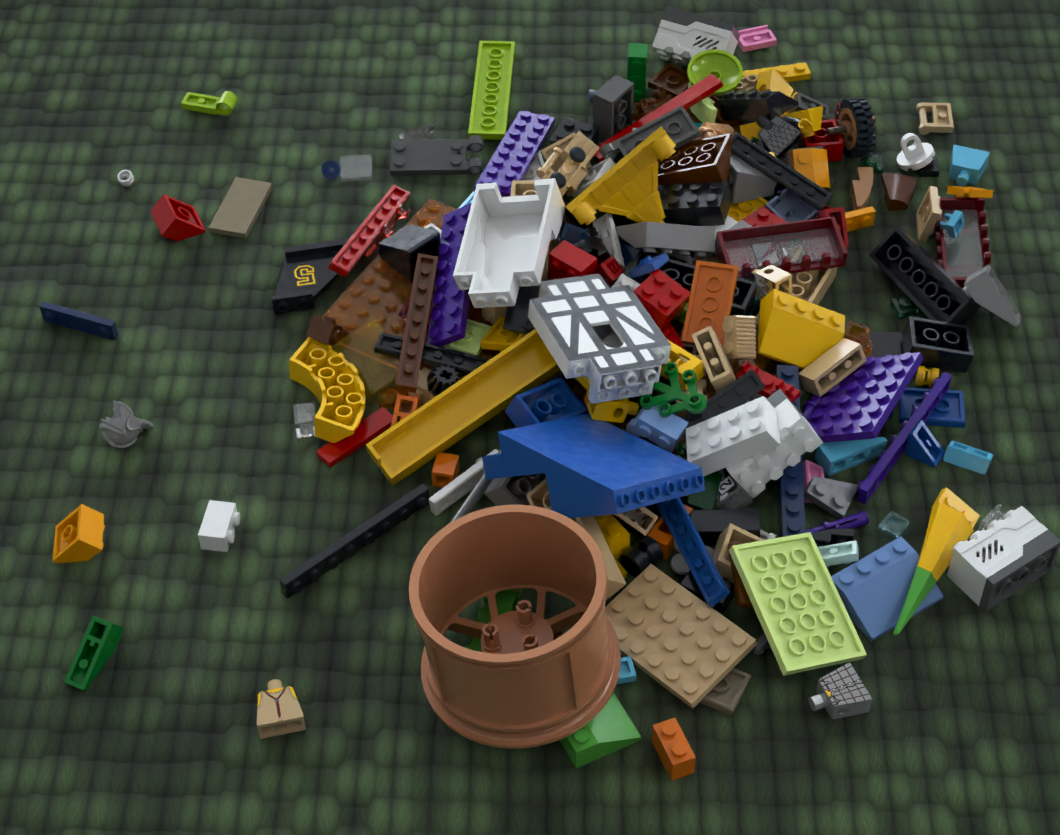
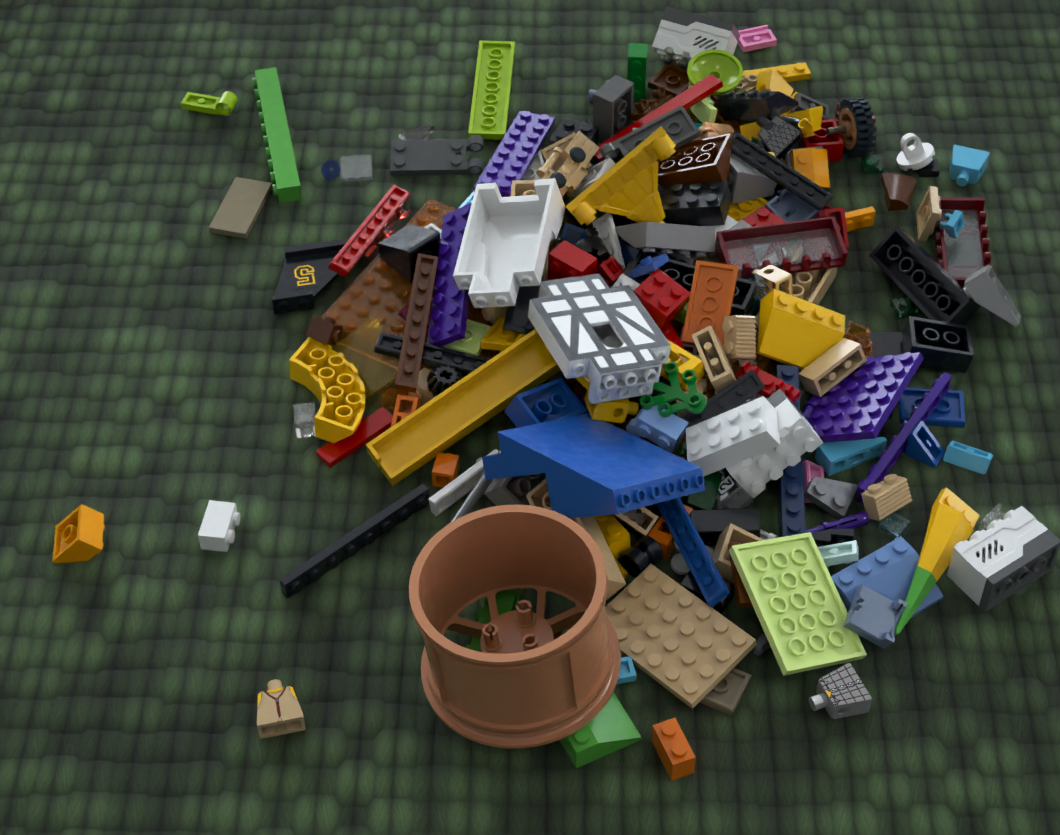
dark blue plate [39,302,118,340] -> none
green slope [64,615,124,691] -> none
light grey helmet [99,400,154,448] -> none
white hinge [117,170,134,187] -> none
red slope [150,194,206,241] -> none
medium nougat slope [850,167,874,211] -> none
yellow wheel [915,366,939,388] -> none
tan plate [916,102,954,135] -> none
light orange plate [947,186,993,198] -> none
none -> bright green brick [252,67,302,203]
none -> sand blue piece [843,584,907,649]
none -> tan brick [861,474,912,521]

